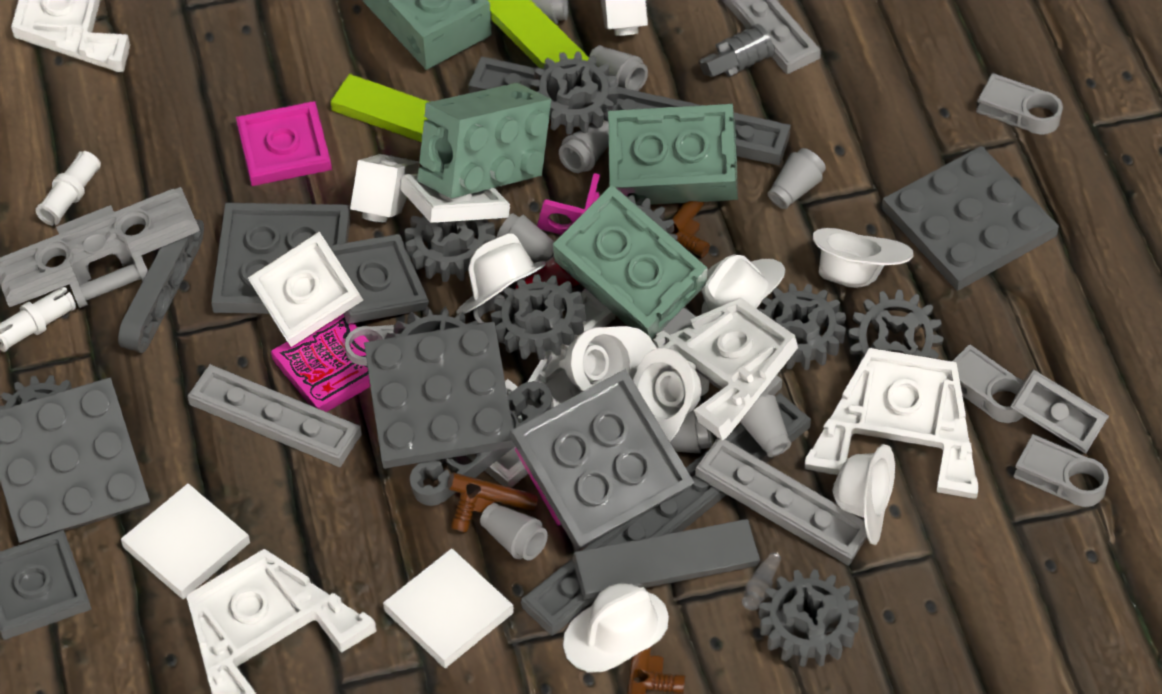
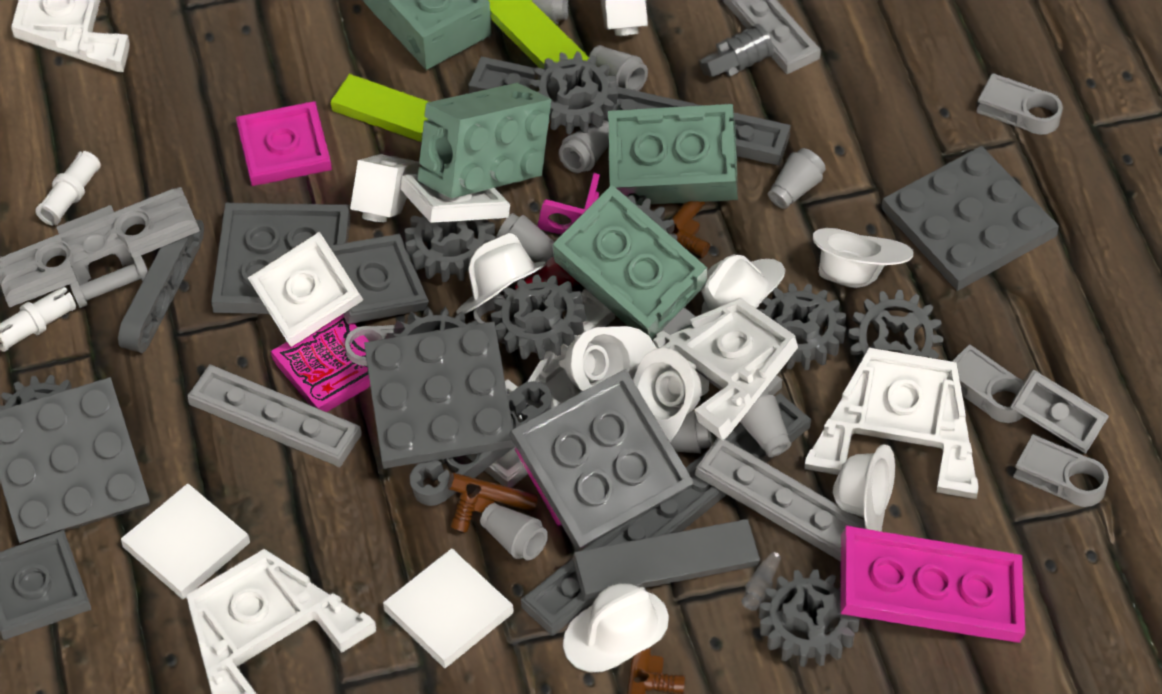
none -> dark pink plate [841,526,1025,643]

